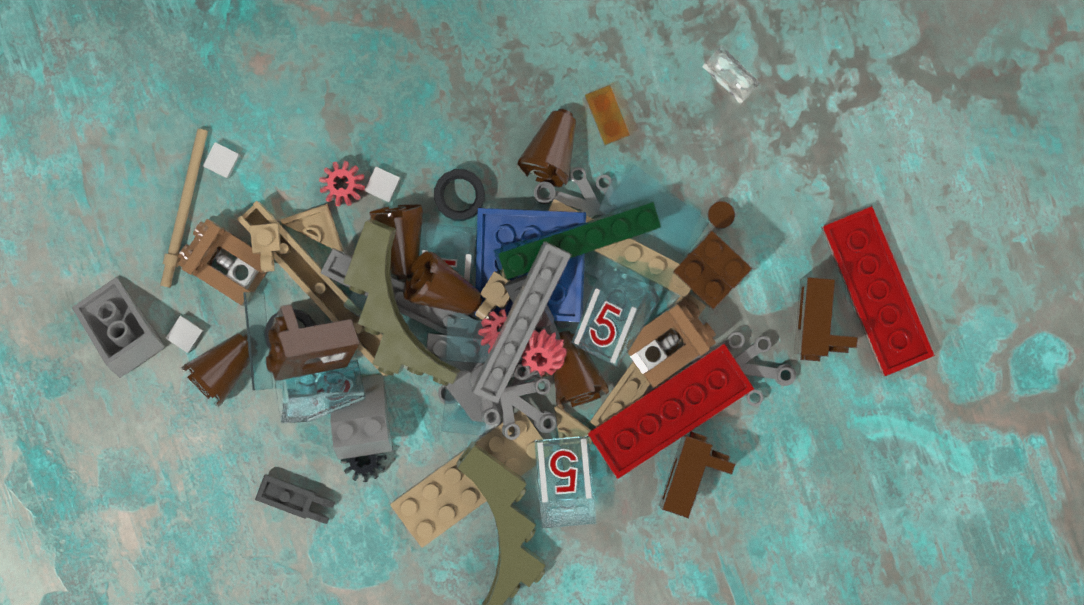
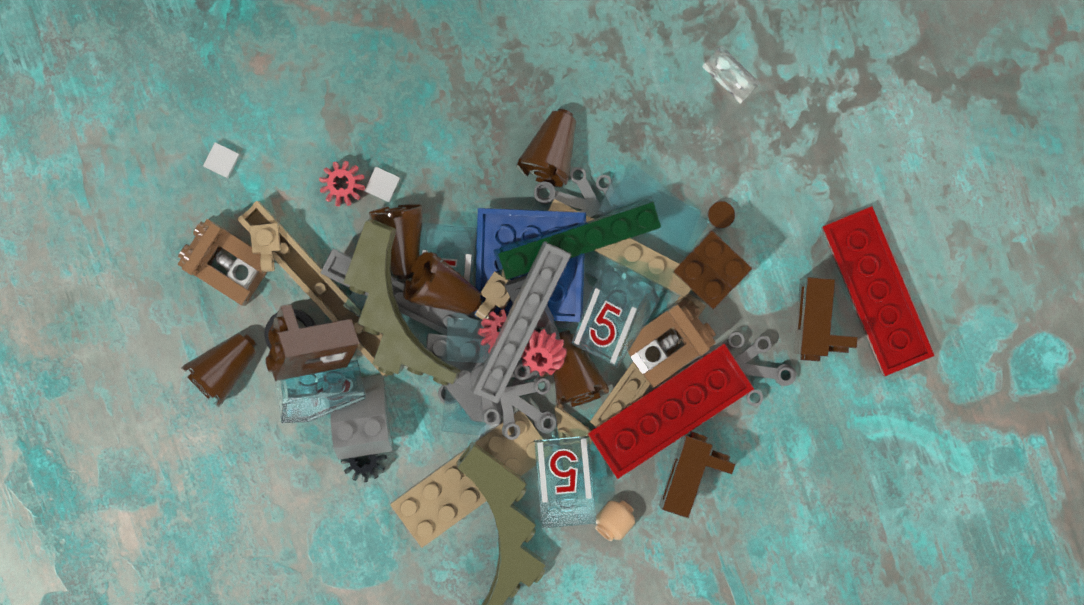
light grey slope [72,277,164,378] -> none
tan bar [160,129,208,288] -> none
white tile [166,316,204,353] -> none
clear light blue piece [243,292,273,391] -> none
dark grey hinge [255,474,335,524] -> none
tan tile [280,204,344,252] -> none
black tyre [434,169,485,221] -> none
clear orange plate [585,85,630,146] -> none
none -> light nougat head [595,500,635,541]

